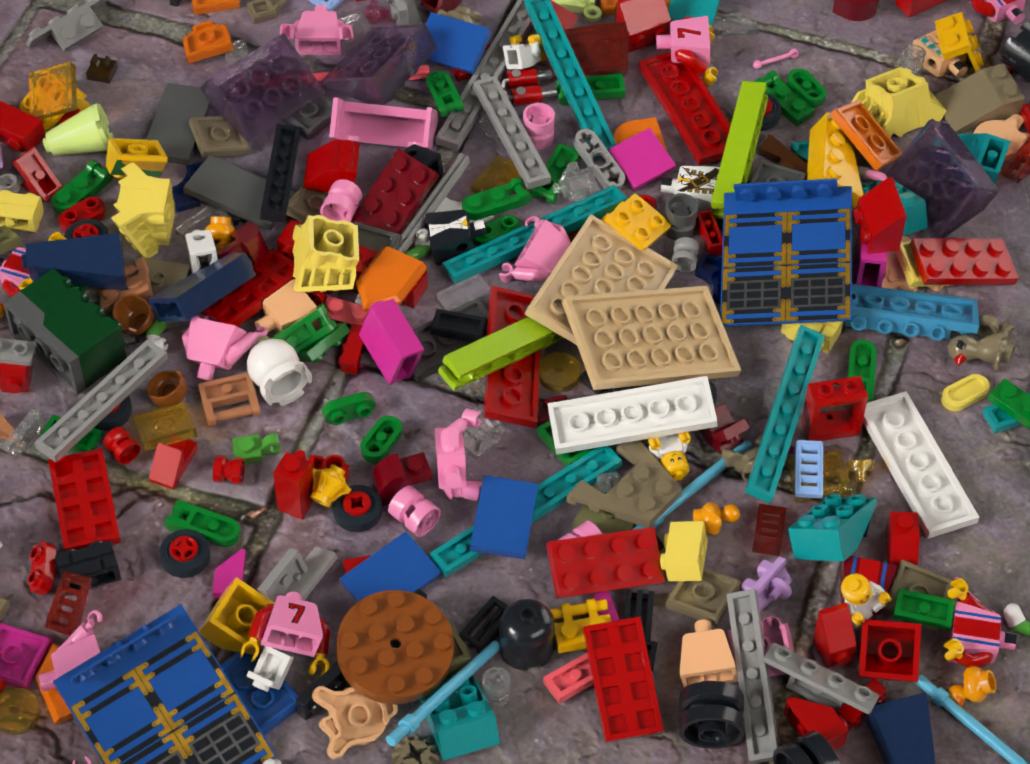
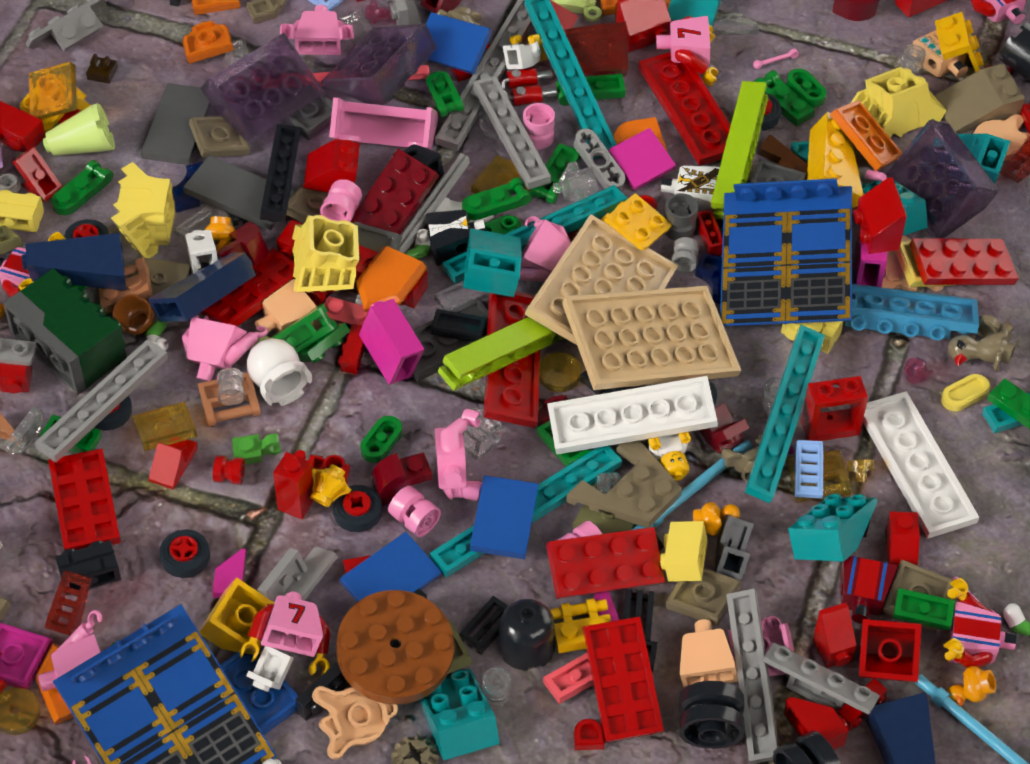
red plate [28,541,56,596] -> none
red plate [58,197,106,233] -> none
red wheel [103,427,141,465] -> none
yellow slope [106,138,168,178] -> none
dark orange hair [146,370,187,408] -> none
green plate [163,500,241,547] -> none
green plate [322,392,376,425] -> none
medium azure bar [386,641,500,746] -> none
lavender hips [741,557,792,612] -> none
clear red slope [752,503,786,556] -> none
yellow piece [841,573,892,626] -> none
green plate [847,340,877,403] -> none
none -> clear wheel [217,368,245,405]
none -> teal slope [463,228,522,297]
none -> red tile [574,719,604,750]
none -> black slope [715,514,754,580]
none -> clear pink plate [904,357,934,384]

